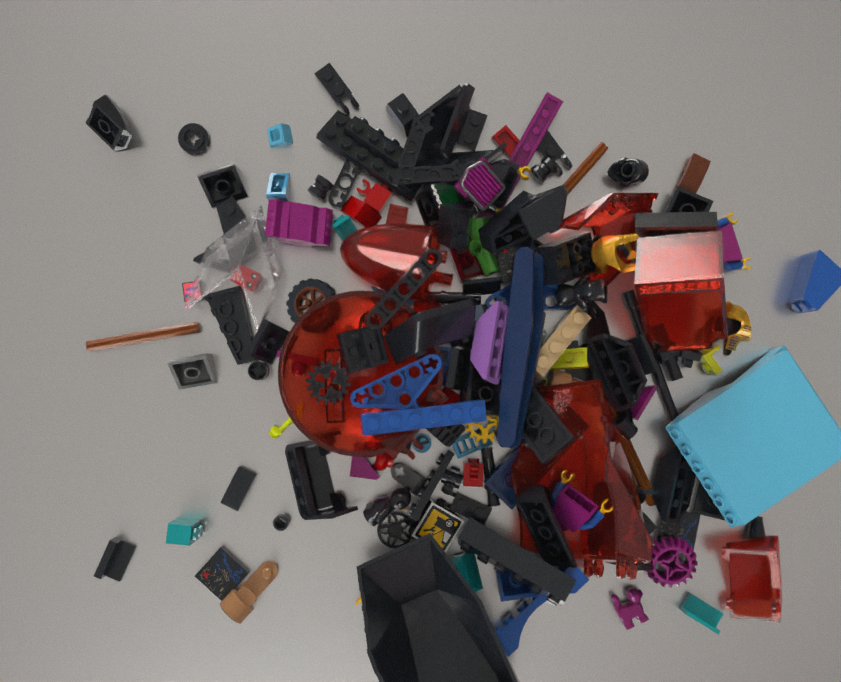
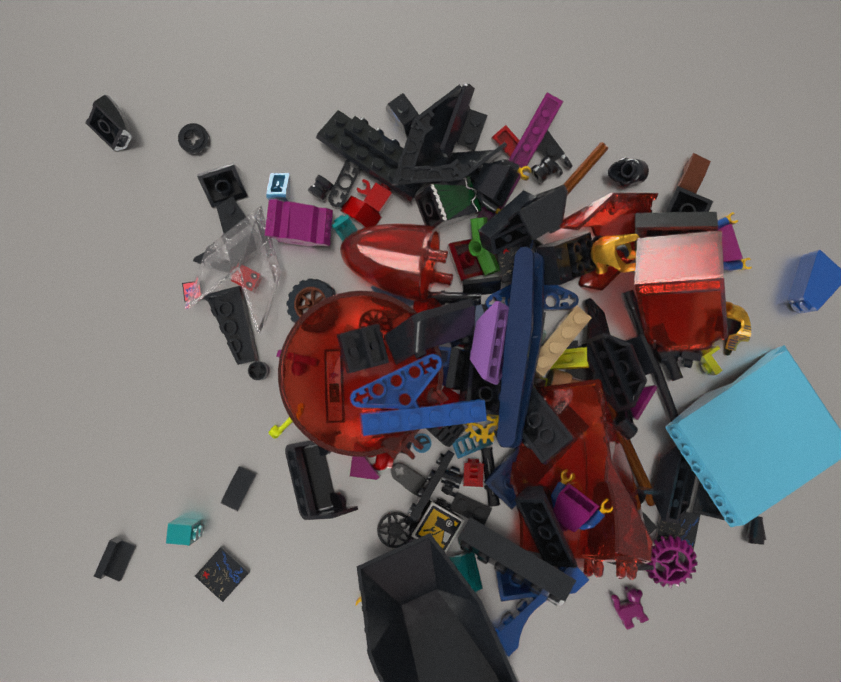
dark orange axle [86,322,200,351] -> none
dark grey slope [167,353,217,390] -> none
medium nougat piece [220,561,278,624] -> none
black tile [246,319,289,365] -> none
medium azure slope [267,123,293,147] -> none
black hinge [273,514,290,531] -> none
black gear [305,360,351,405] -> none
black hinge [314,63,359,115] -> none
black piece [363,486,411,526] -> none
black beam [364,249,442,329] -> none
clear red panel [385,204,409,230] -> none
black slope [437,201,474,249] -> none
magenta piece [453,157,505,211] -> none
black piece [555,274,608,311] -> none
teal panel [679,592,723,635] -> none
clear red windscreen [722,535,782,623] -> none

